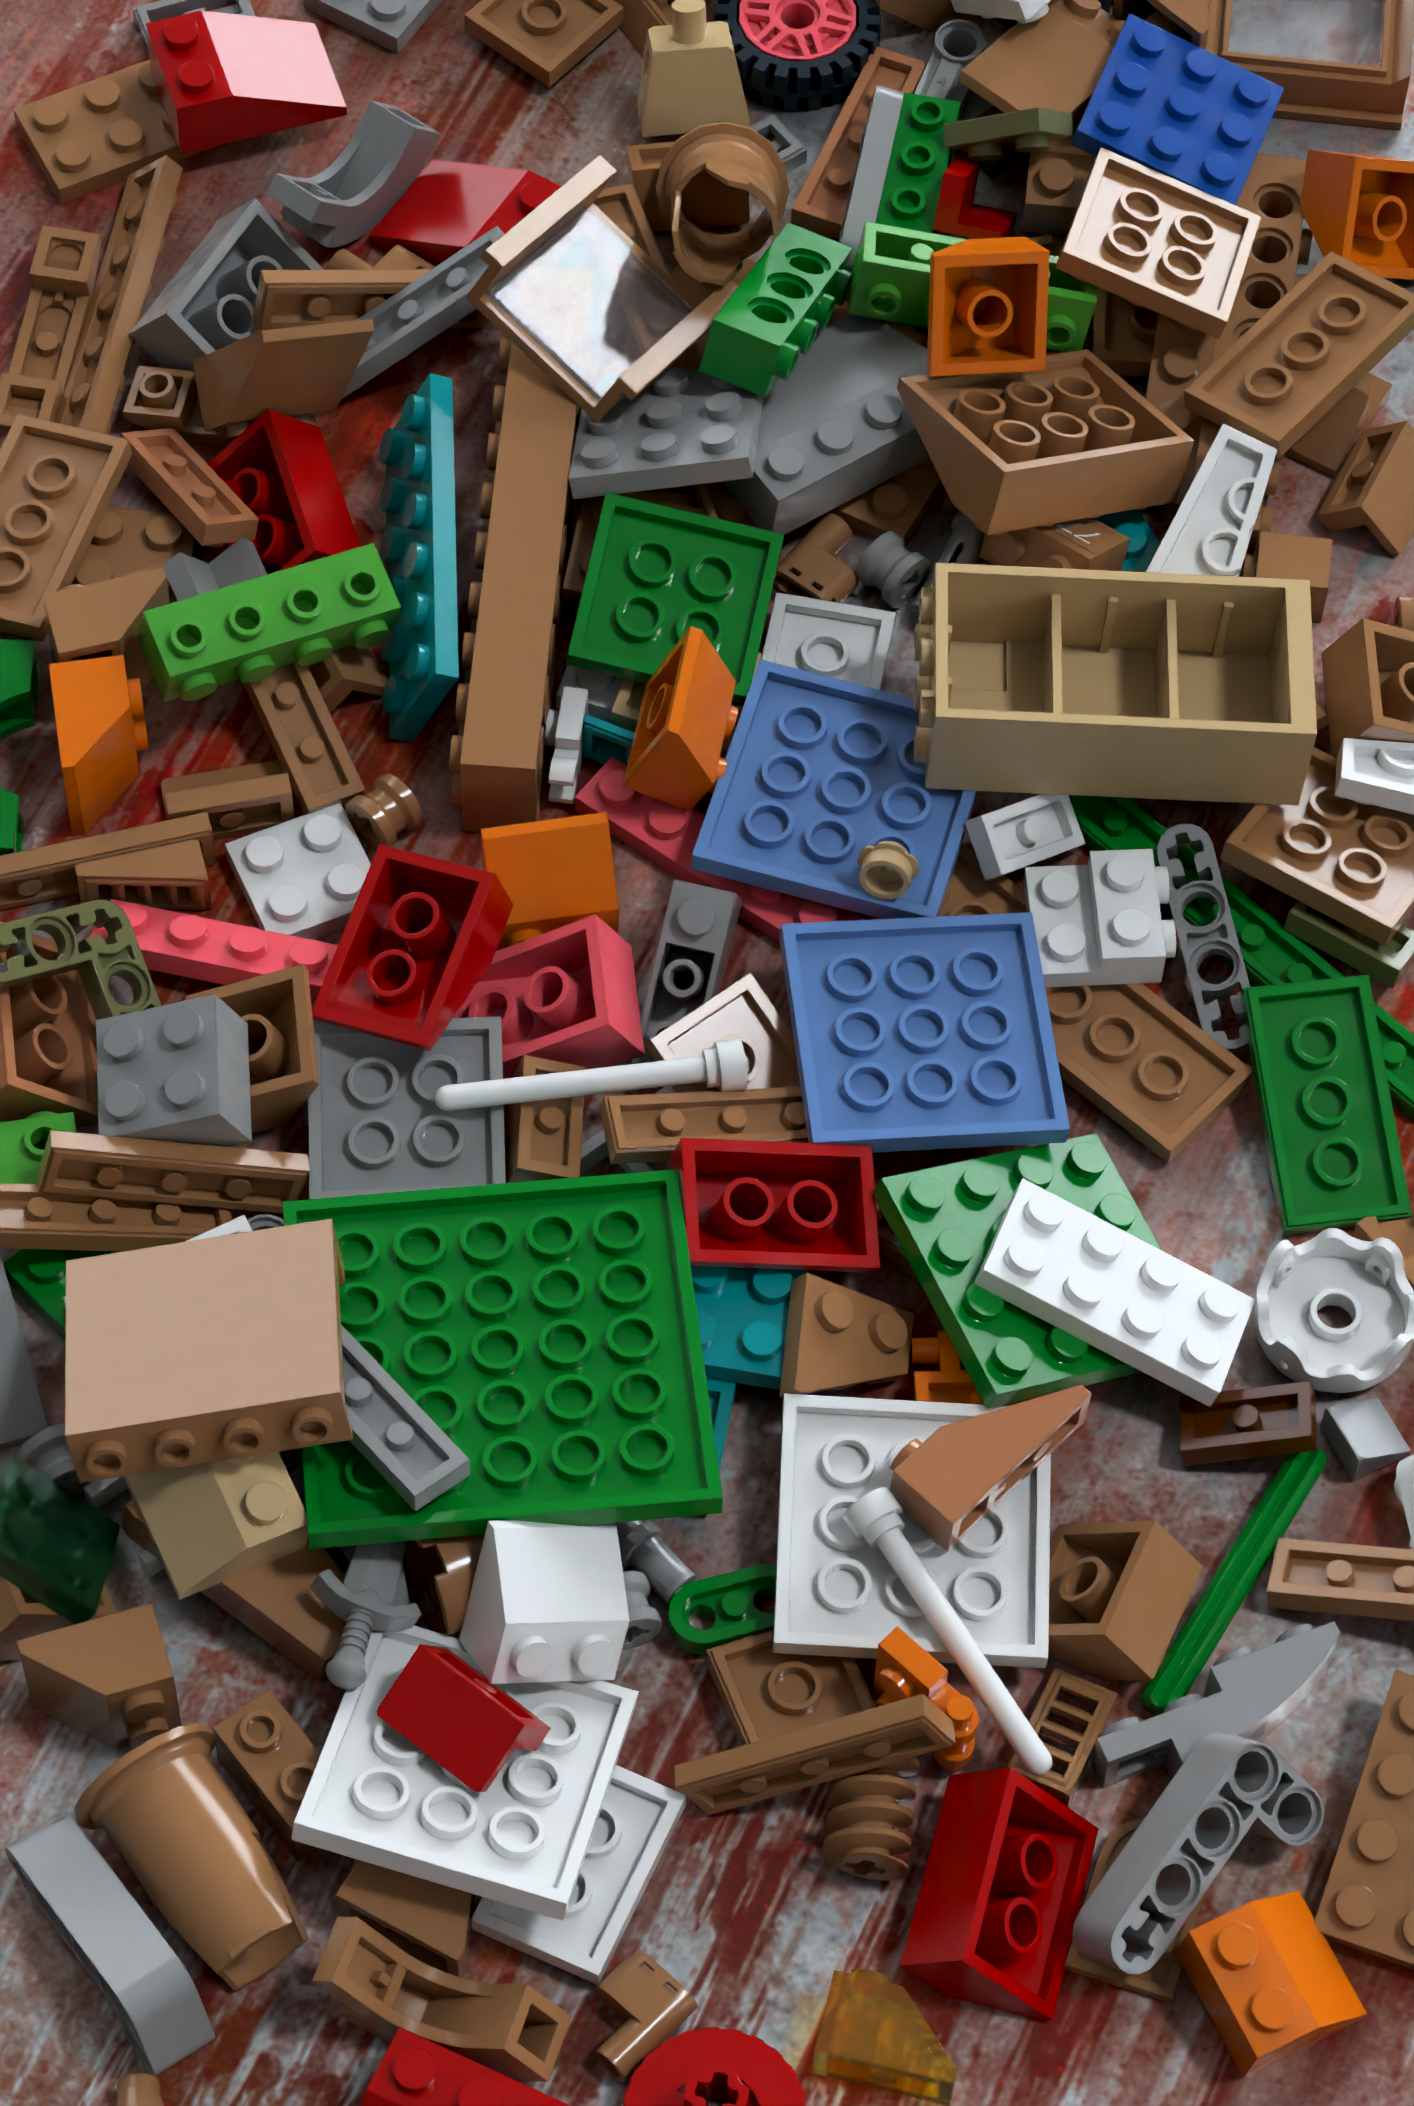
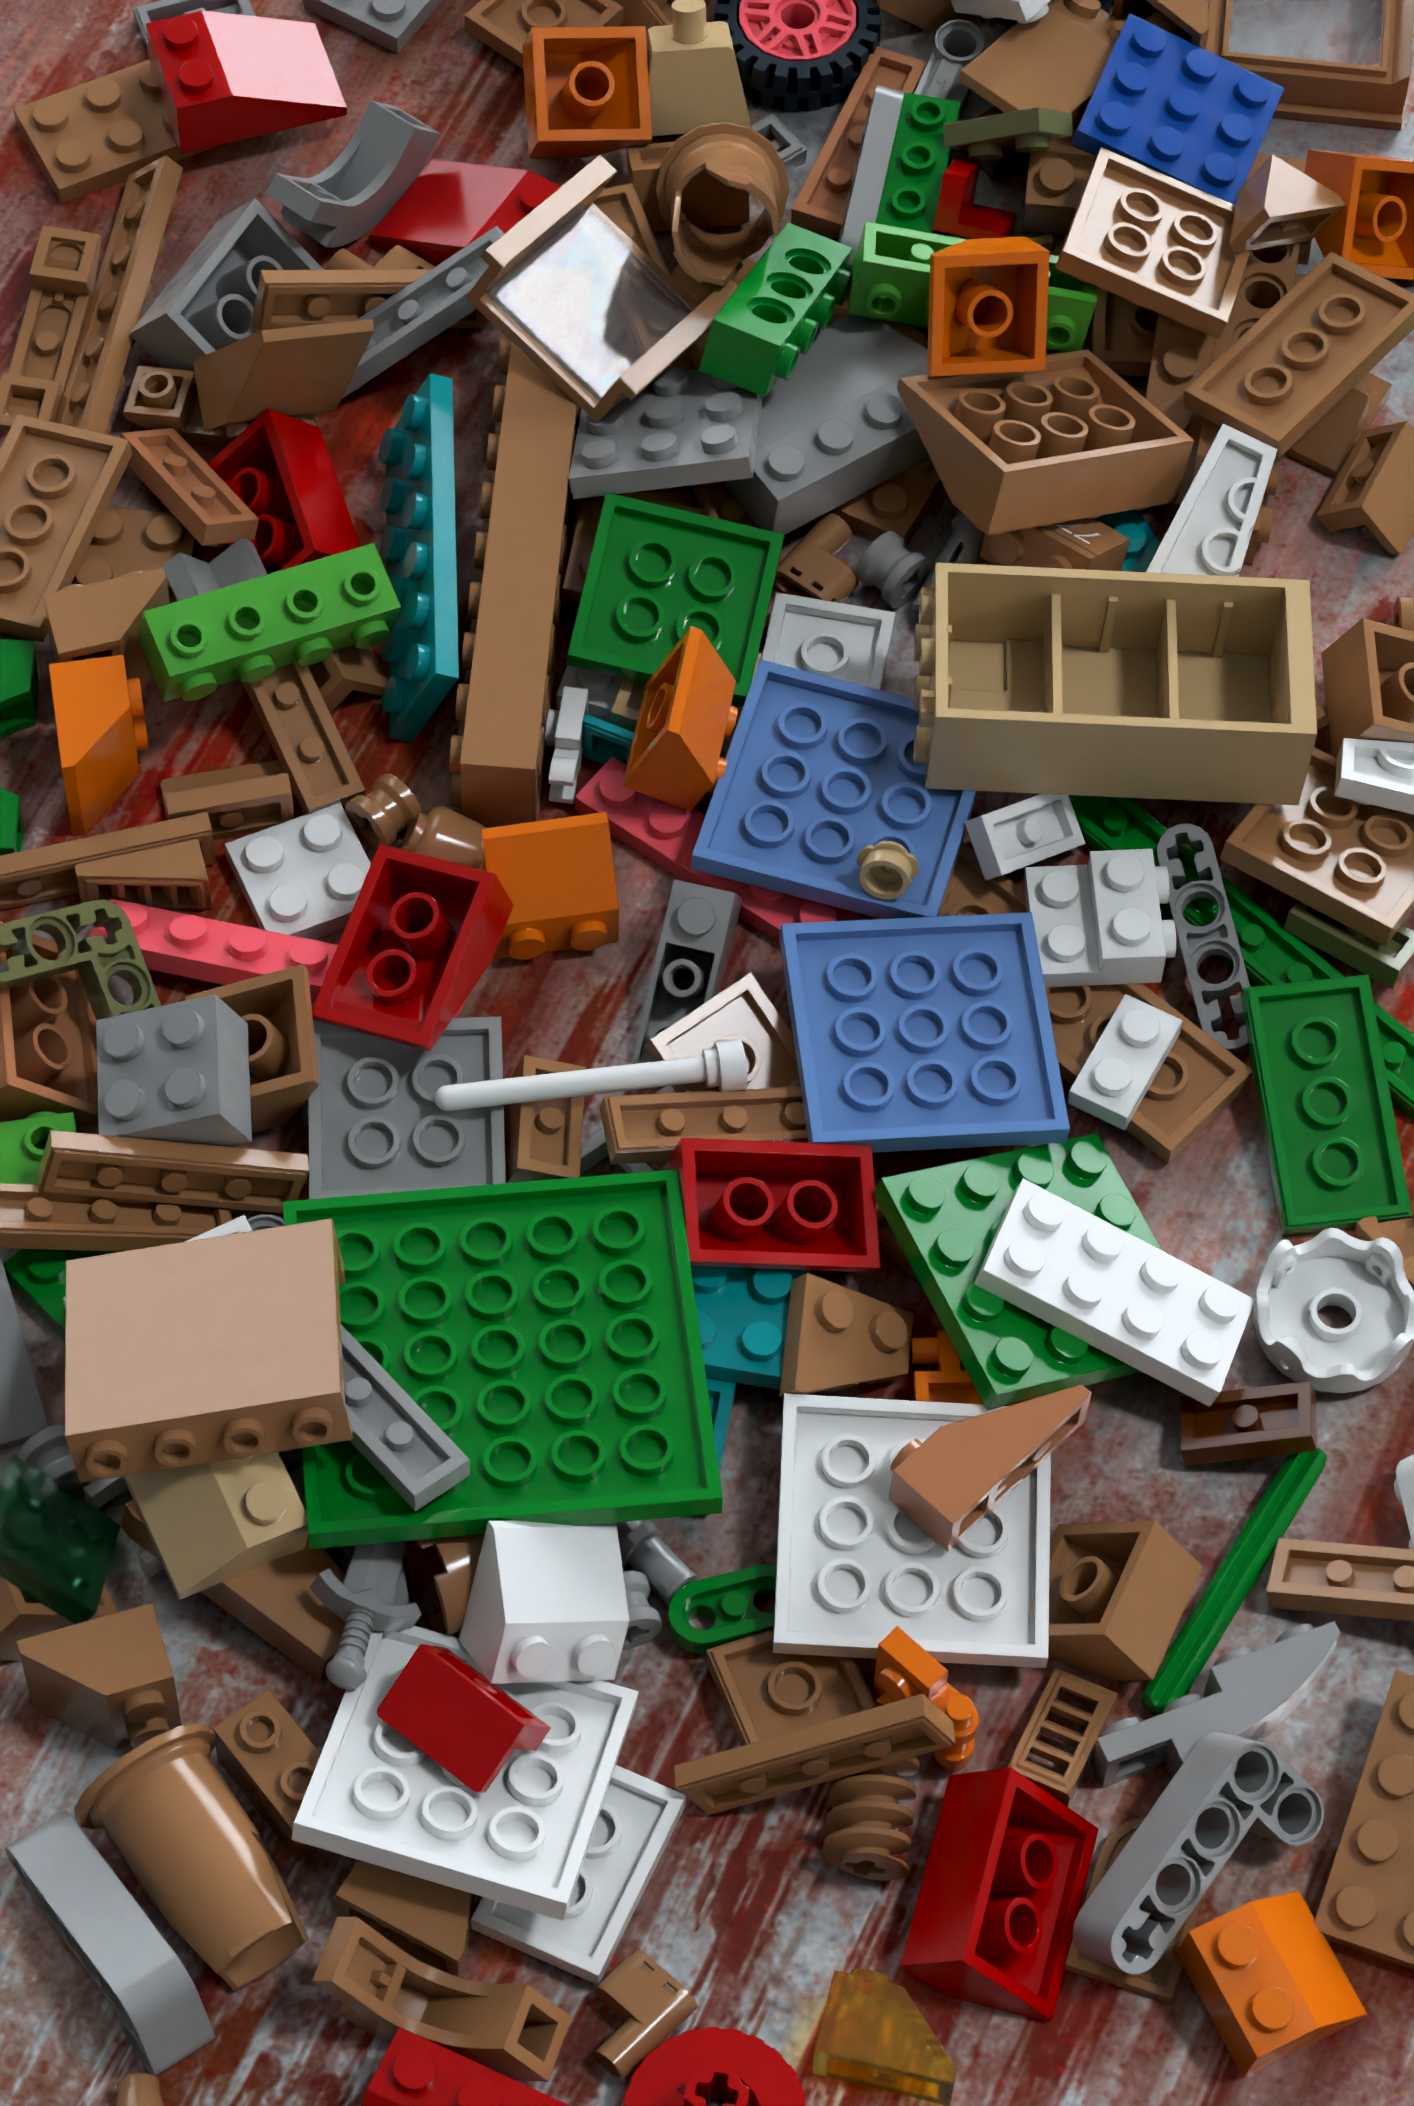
coral slope [458,914,645,1079] -> none
white piece [843,1486,1053,1776] -> none
medium nougat brick [1241,531,1333,623] -> none
light grey slope [1320,1397,1411,1481] -> none
none -> medium nougat head [399,806,486,870]
none -> orange slope [522,26,652,158]
none -> white plate [1067,994,1183,1130]
none -> medium nougat slope [1229,154,1345,253]

